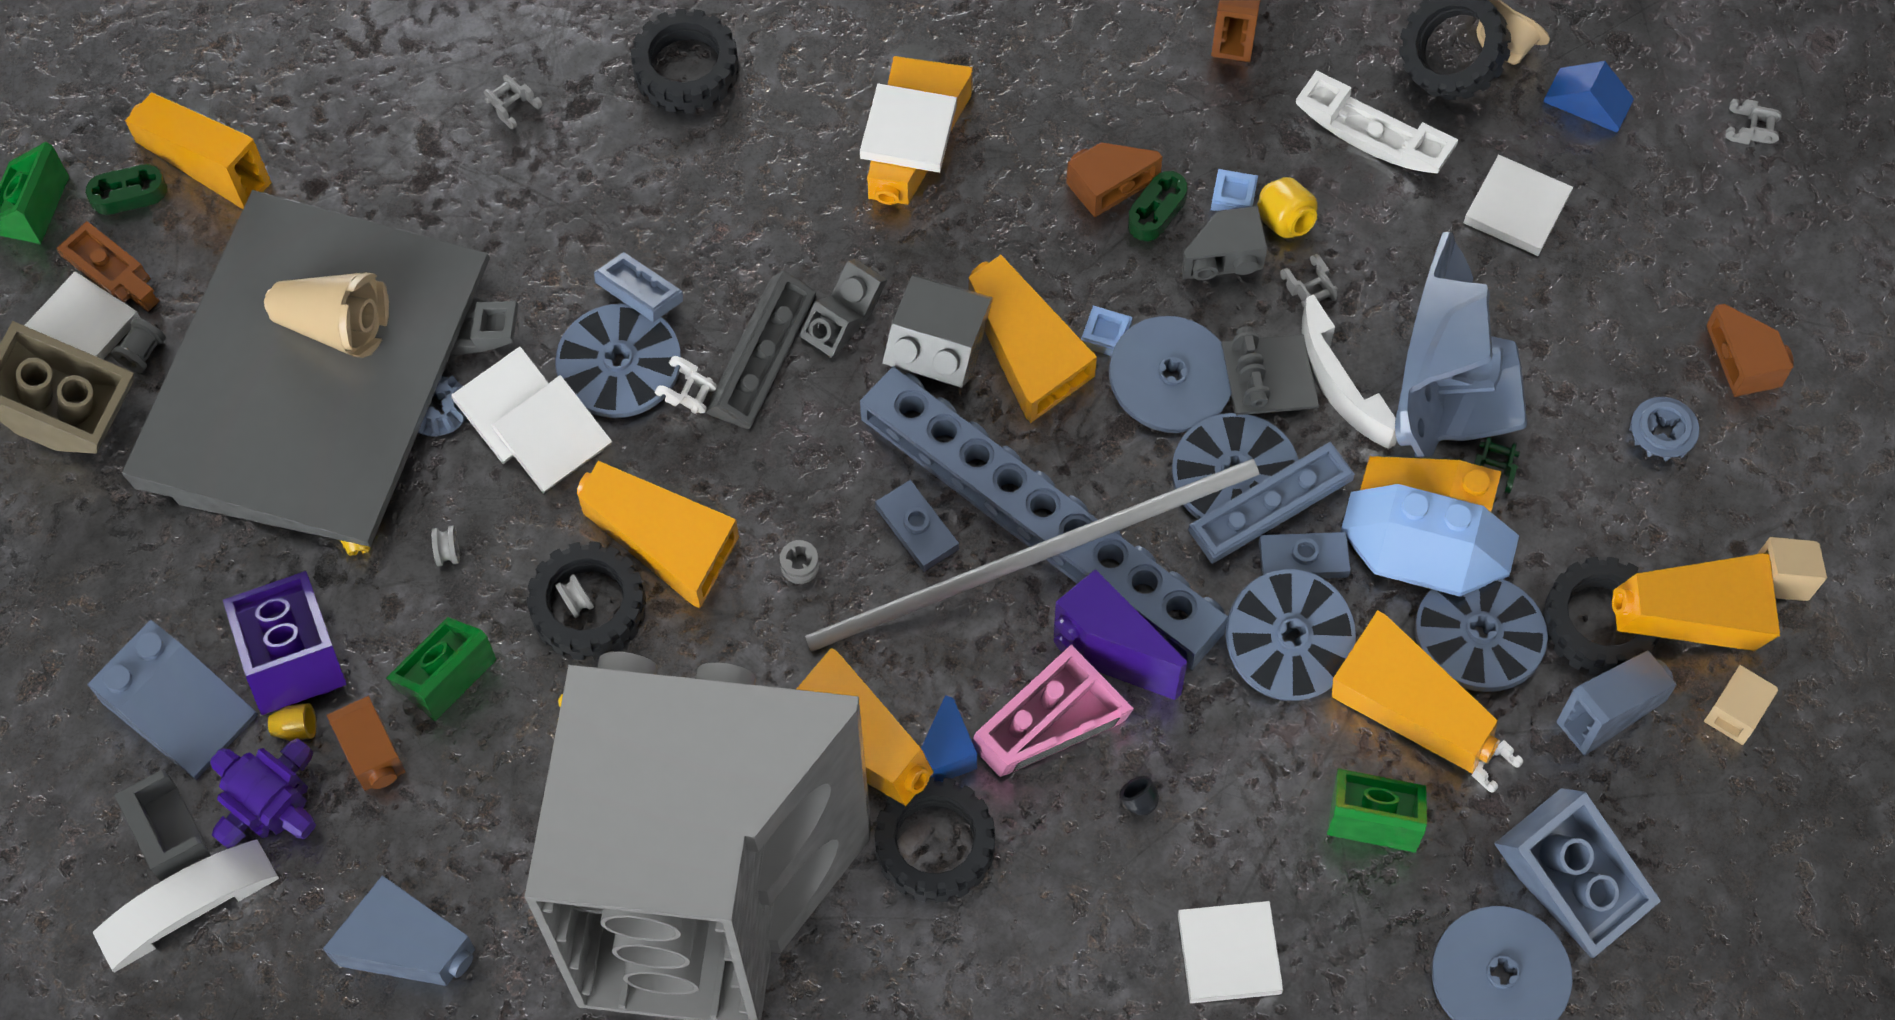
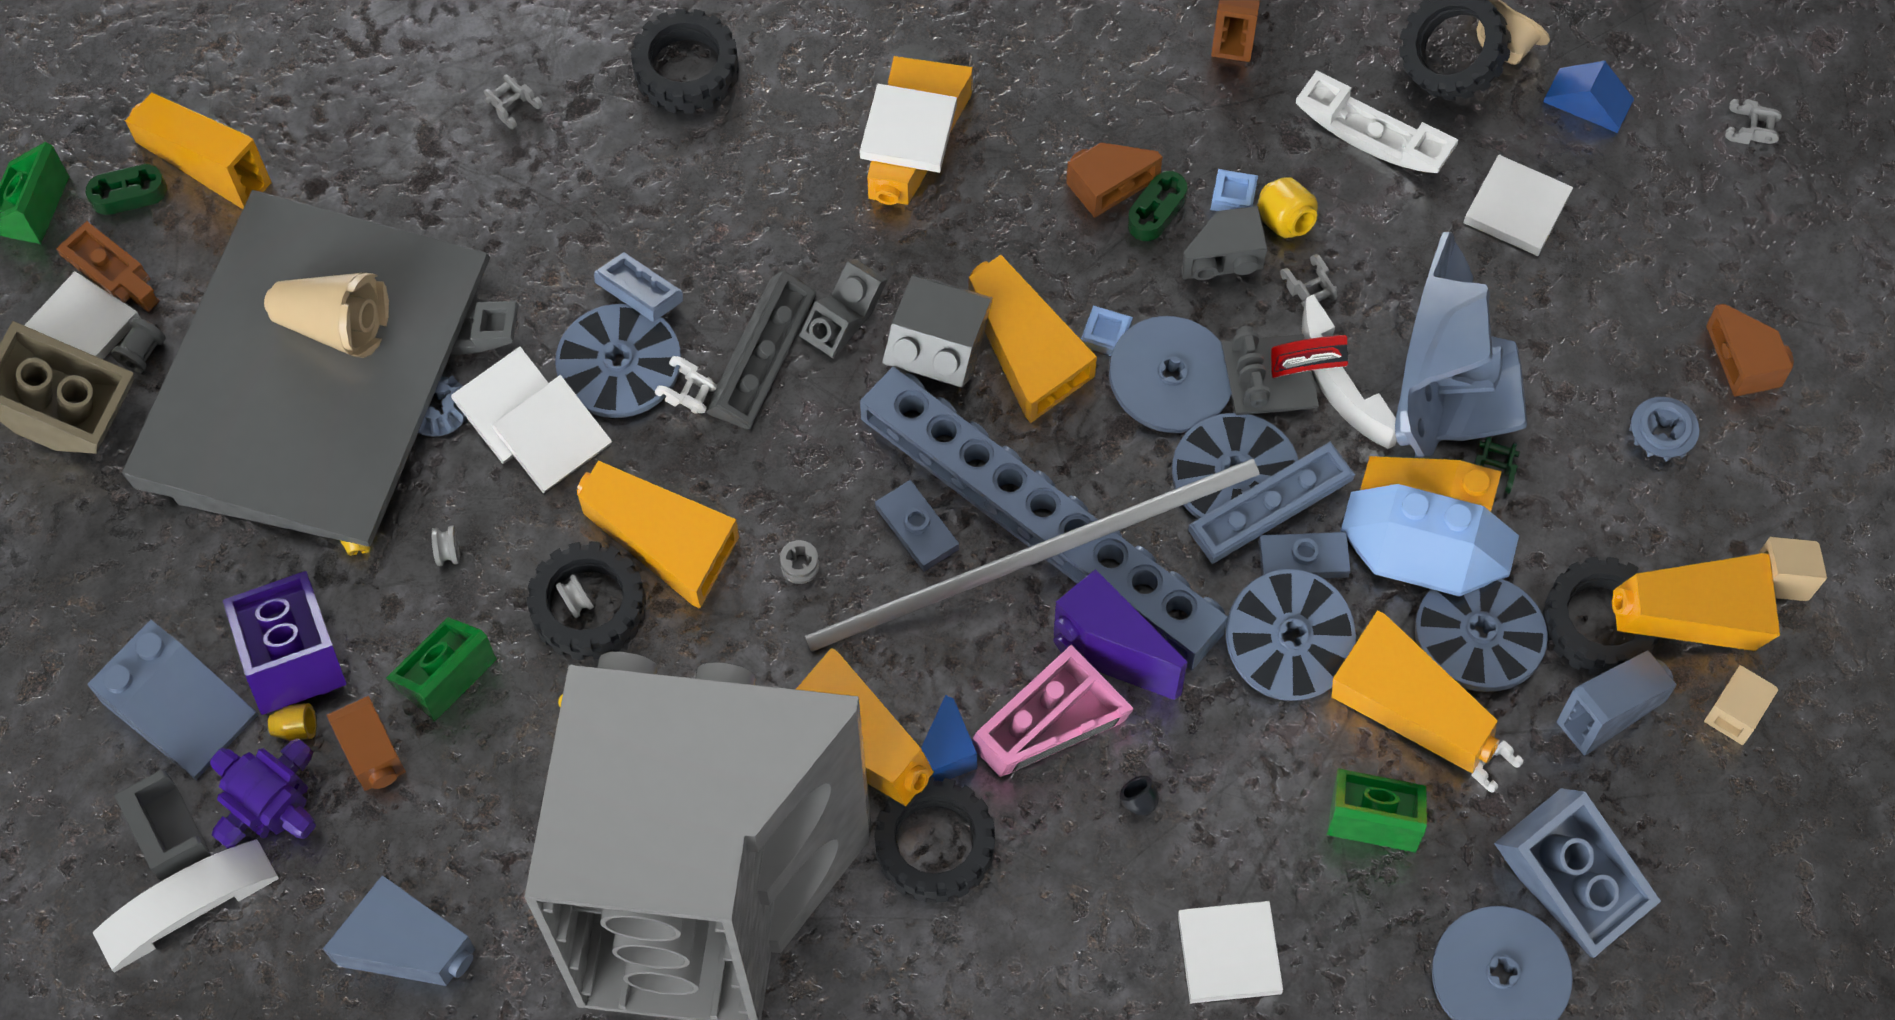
none -> sticker [1271,335,1348,378]

